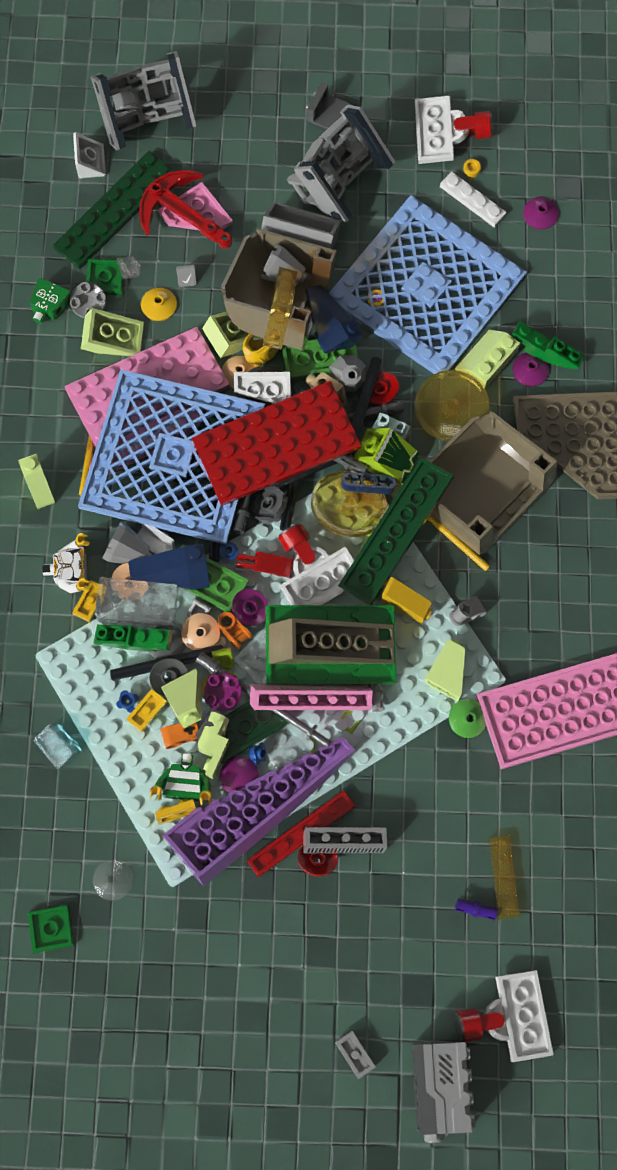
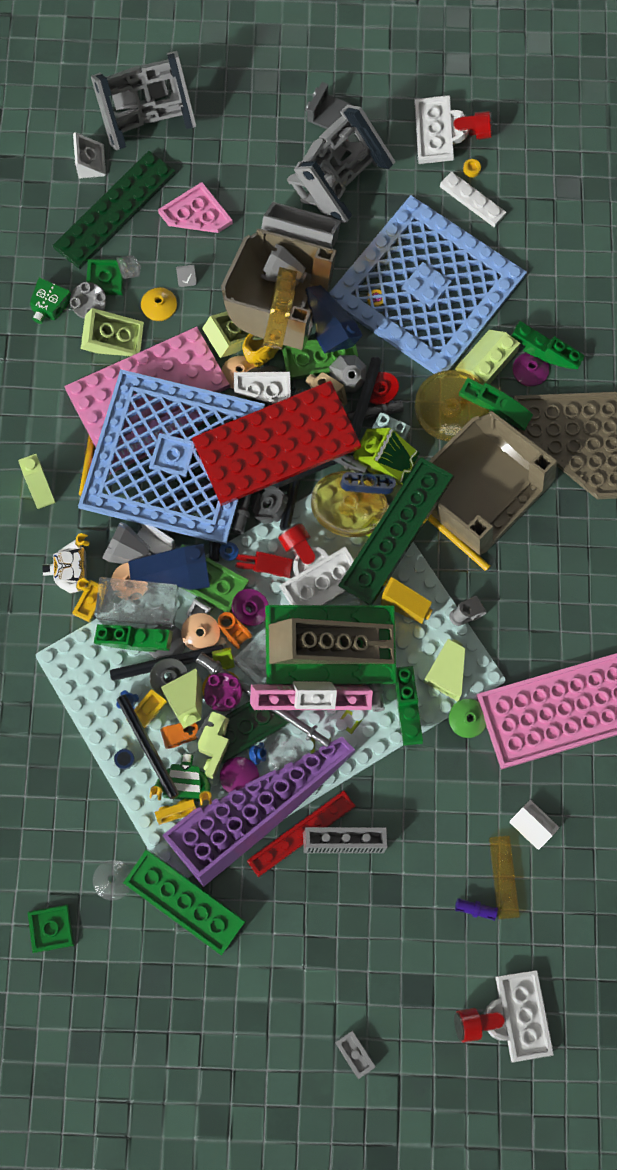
clear light blue bracket [33,723,81,769] -> none
red piece [139,170,233,249] -> none
red dish [297,846,338,876] -> none
light grey piece [412,1043,475,1143] -> none
magenta dish [523,197,559,230] -> none
none -> tile [114,749,135,770]
none -> black axle [117,694,179,799]
none -> green plate [123,849,246,956]
none -> white panel [293,682,337,709]
none -> green slope [395,666,423,746]
none -> green slope [459,378,533,431]
none -> white panel [510,800,560,849]

